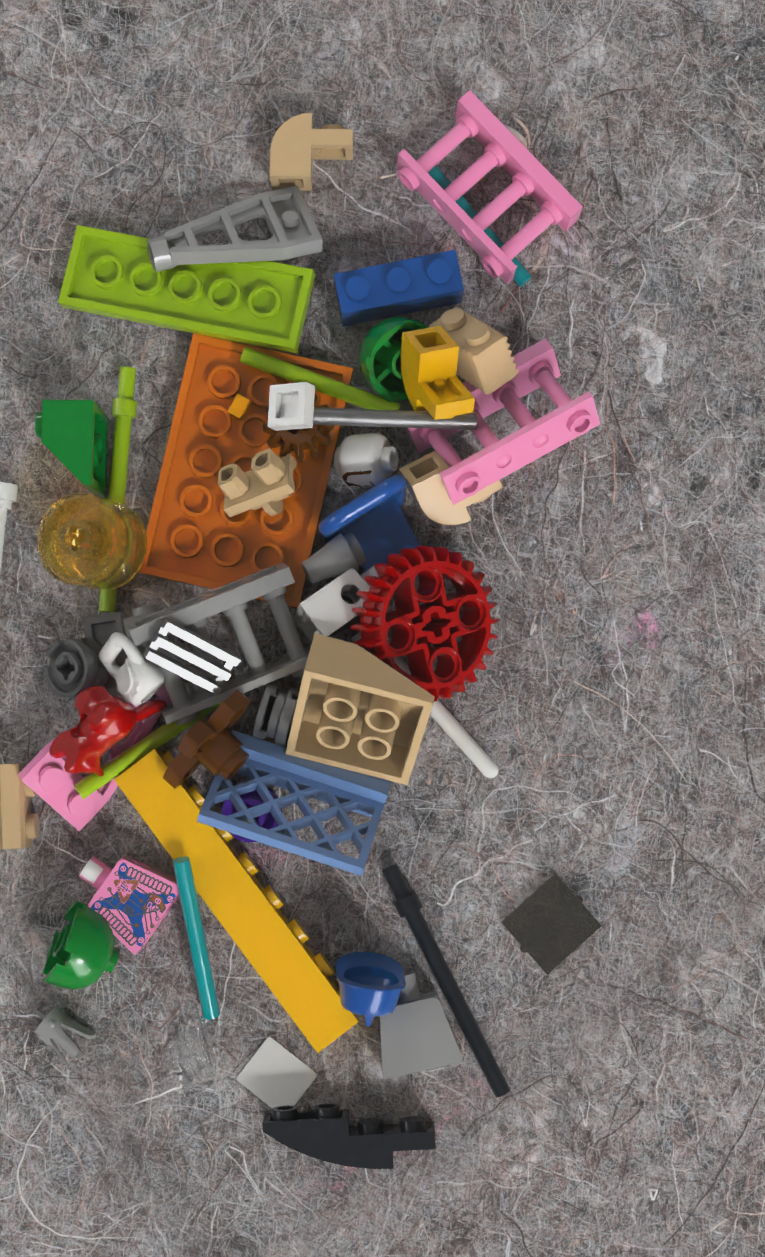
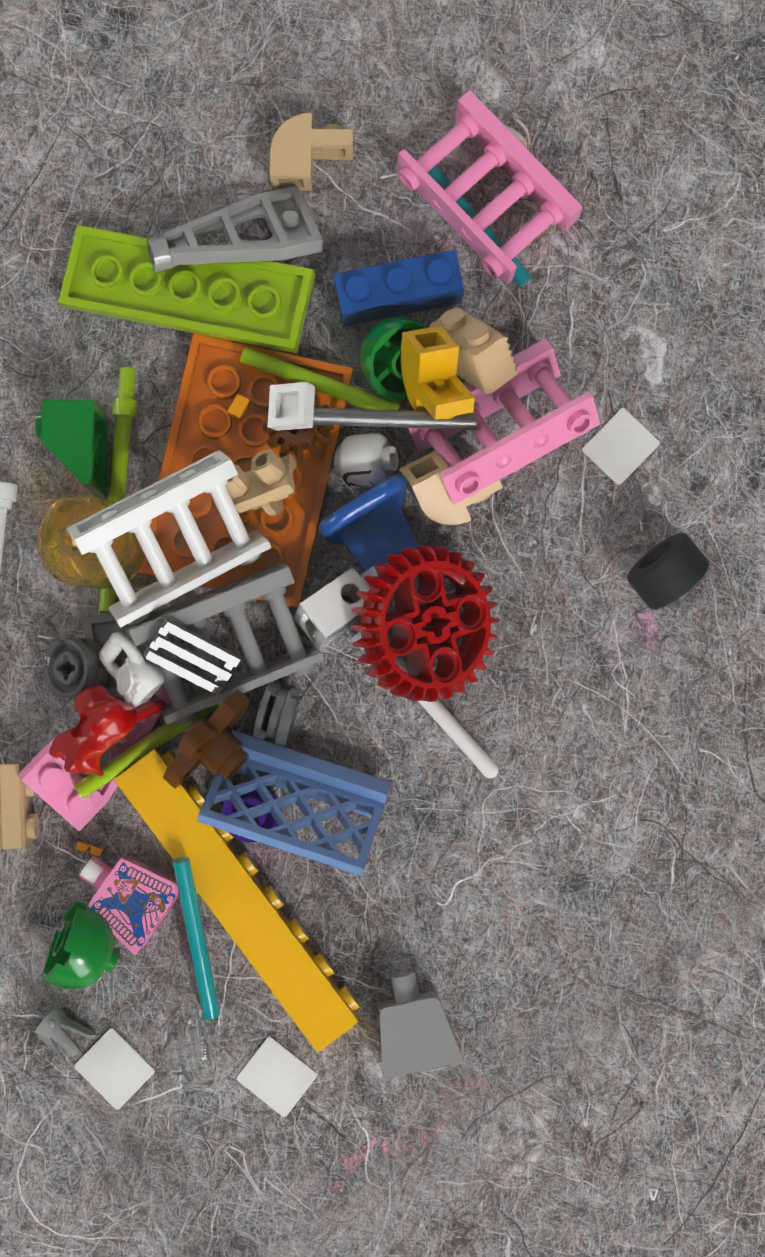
black slope [262,1103,436,1169] -> none
tan slope [285,633,435,785] -> none
light grey cone [301,532,366,584] -> none
blue piece [336,952,406,1027] -> none
black bar [382,863,510,1098] -> none
clear smoke piece [501,873,601,975] -> none
none -> white fence [66,450,272,628]
none -> white sticker [74,1028,155,1110]
none -> light orange piece [76,841,105,857]
none -> white sticker [582,408,660,485]
none -> black tyre [627,533,709,610]

